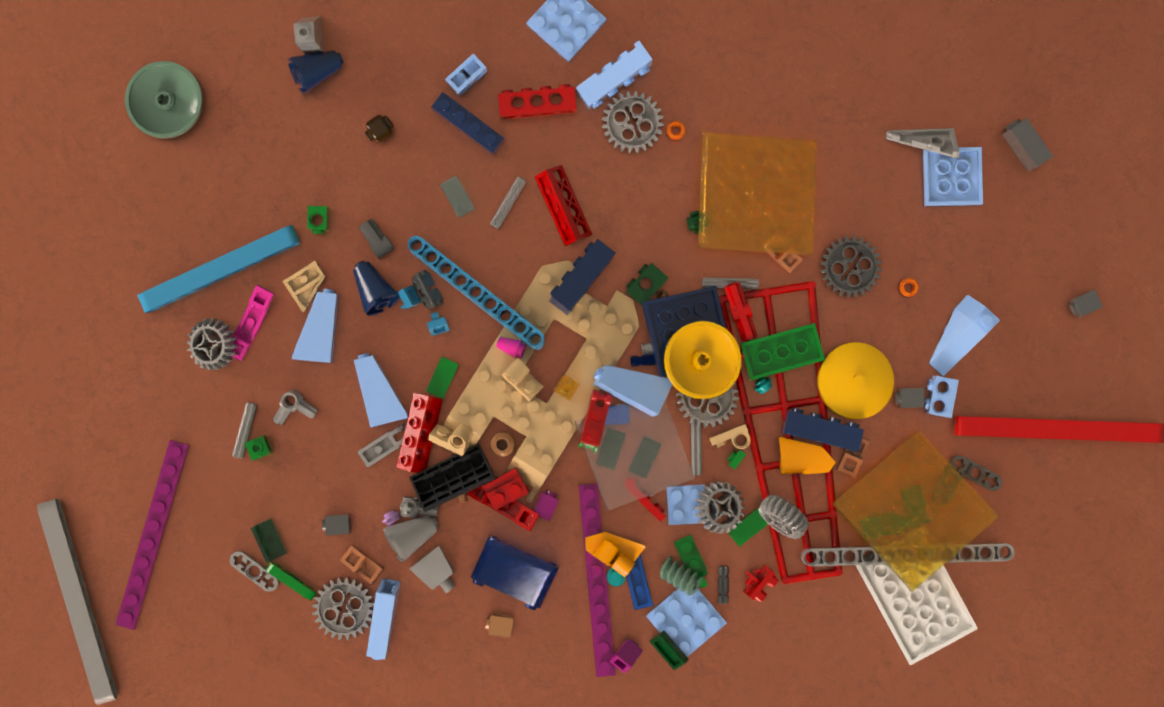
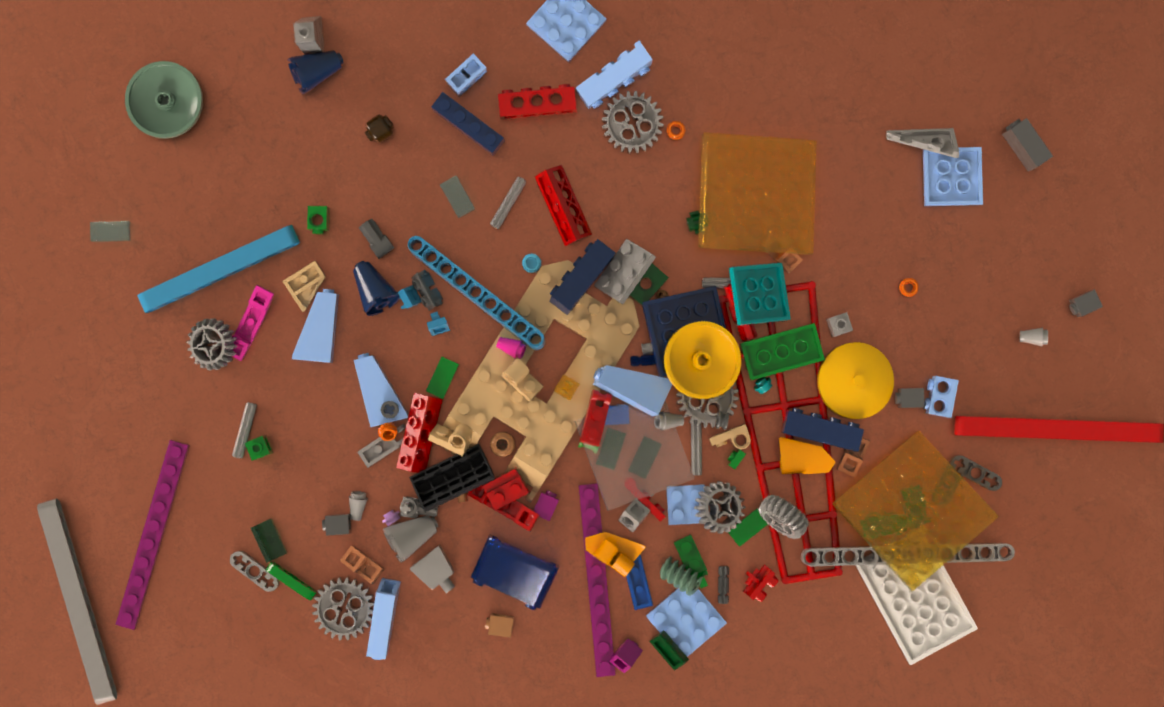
light grey axle [273,390,317,425] -> none
teal plate [607,568,626,586] -> none
dark grey gear [820,235,883,298] -> none
light blue wedge [929,295,1000,376] -> none
none -> clear light blue tile [90,221,130,242]
none -> light grey cone [349,491,368,521]
none -> orange plate [378,423,397,441]
none -> dark grey bush [381,401,399,418]
none -> medium azure plate [522,254,541,273]
none -> light grey plate [594,239,656,304]
none -> light grey brick [618,498,650,532]
none -> light grey cone [654,411,684,431]
none -> dark grey bush [716,411,729,430]
none -> teal plate [729,263,791,326]
none -> light grey brick [826,312,853,337]
none -> light grey cone [1020,328,1048,346]

